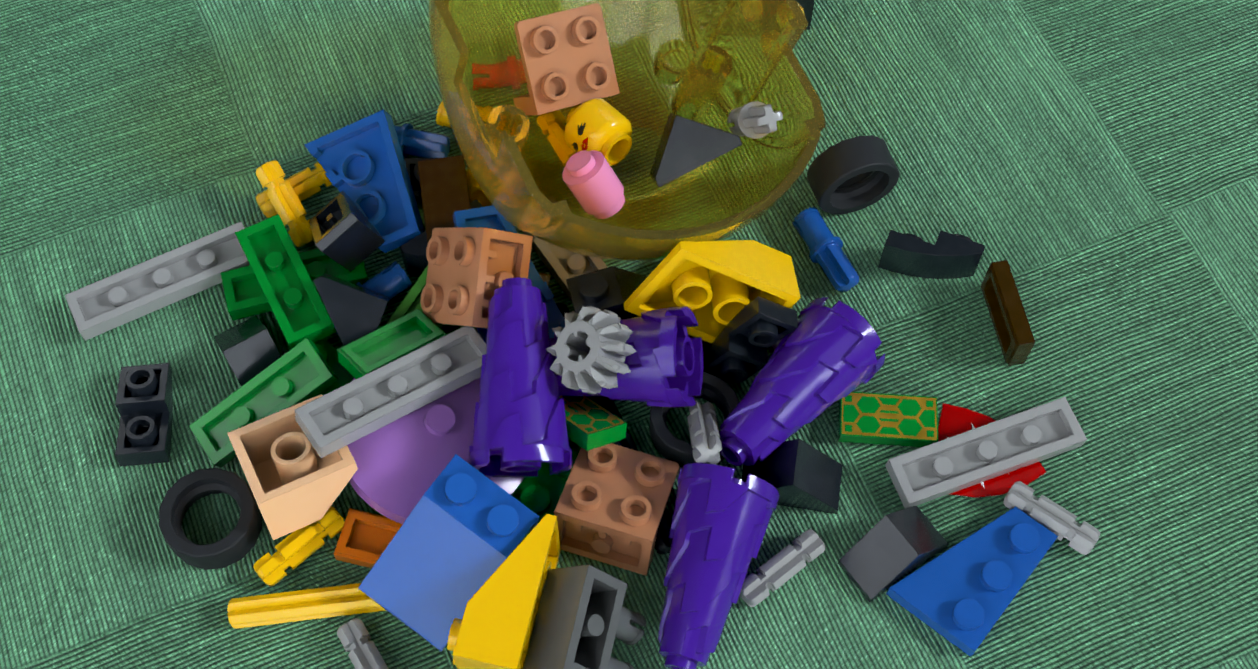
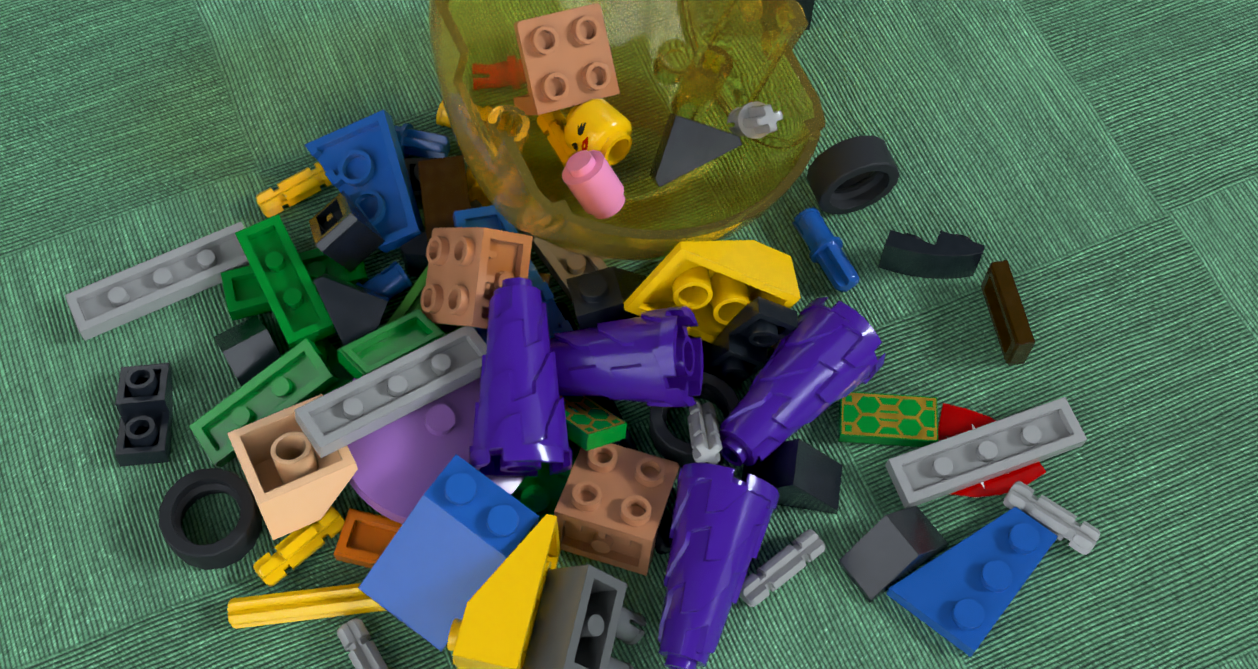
yellow axle [256,160,314,247] -> none
light grey gear [546,306,637,394] -> none

